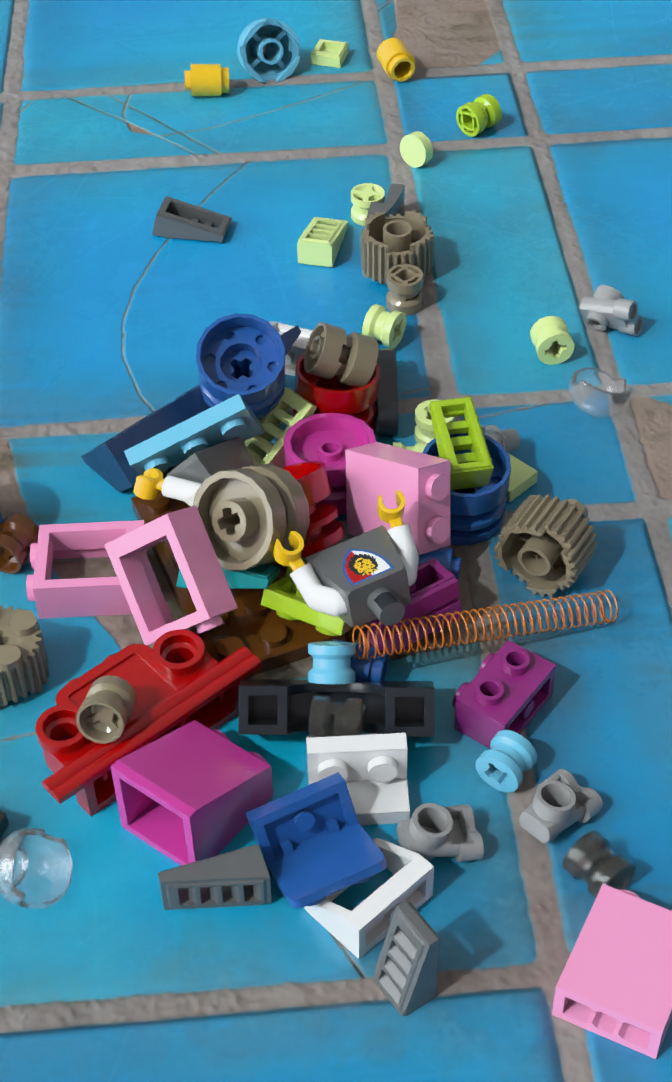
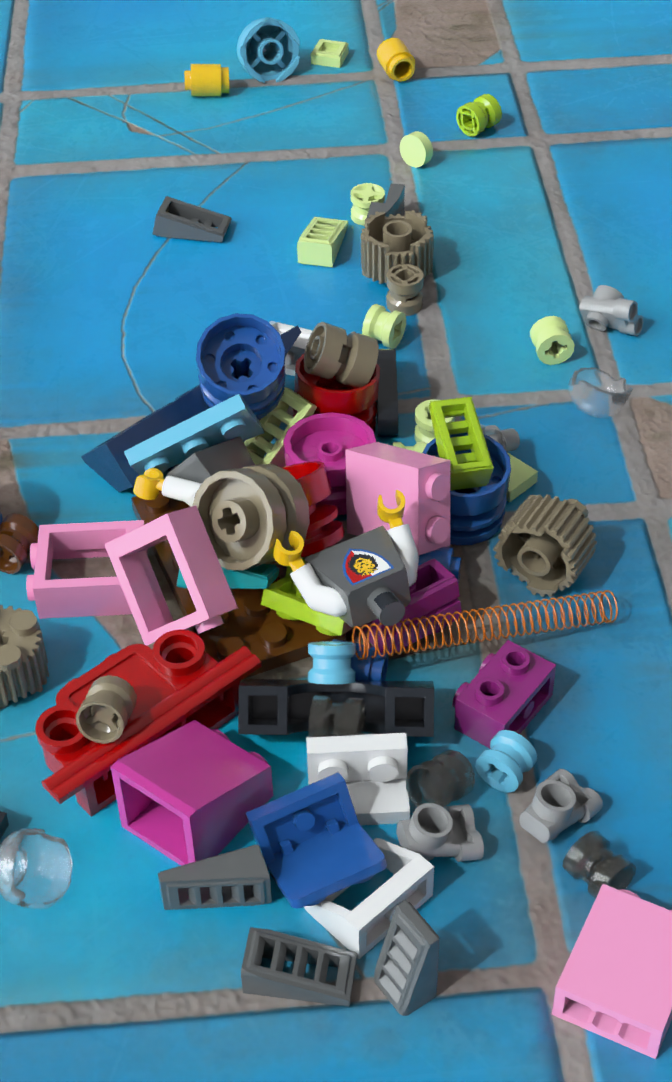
none -> dark grey slope [241,927,357,1007]
none -> clear smoke wheel [406,750,475,808]

